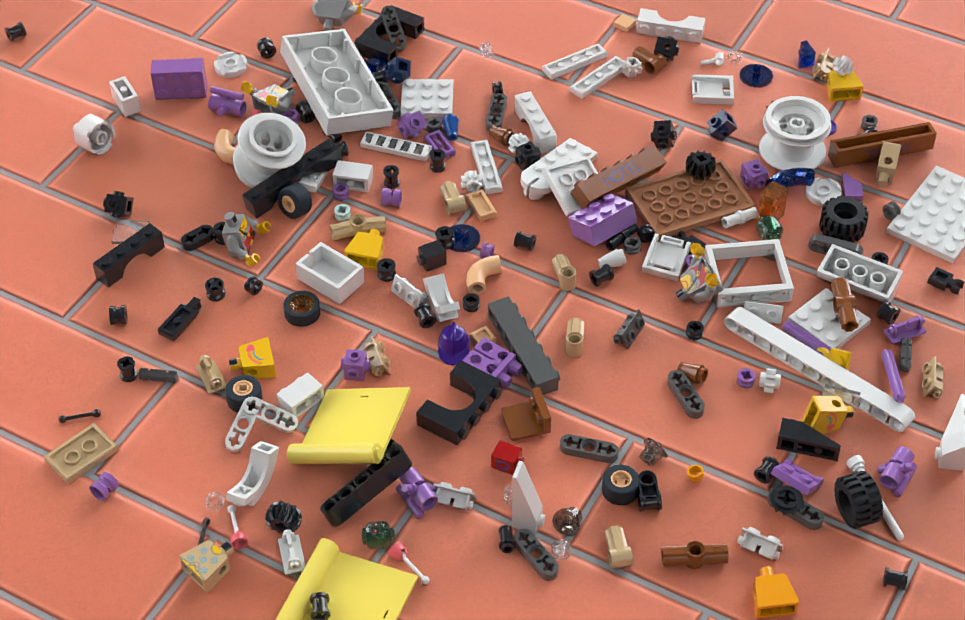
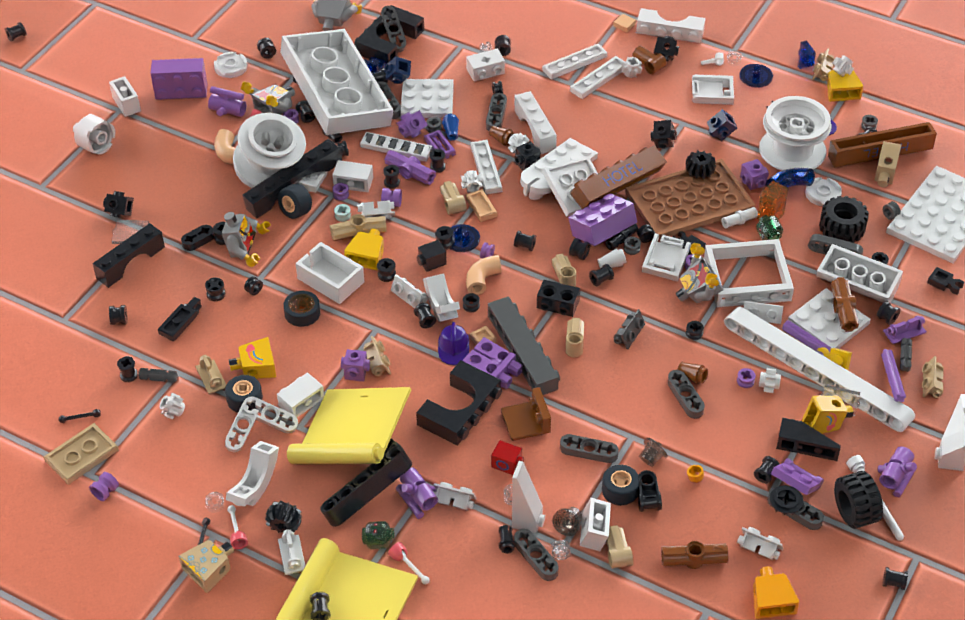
medium lavender tile [842,173,864,201] -> none
none -> white gear [160,393,185,420]
none -> white hinge [357,200,395,219]
none -> medium lavender piece [384,150,436,185]
none -> white brick [466,48,505,81]
none -> black wheel [495,35,511,56]
none -> black brick [537,280,580,317]
none -> black wheel [569,238,591,260]
none -> white brick [580,498,611,551]

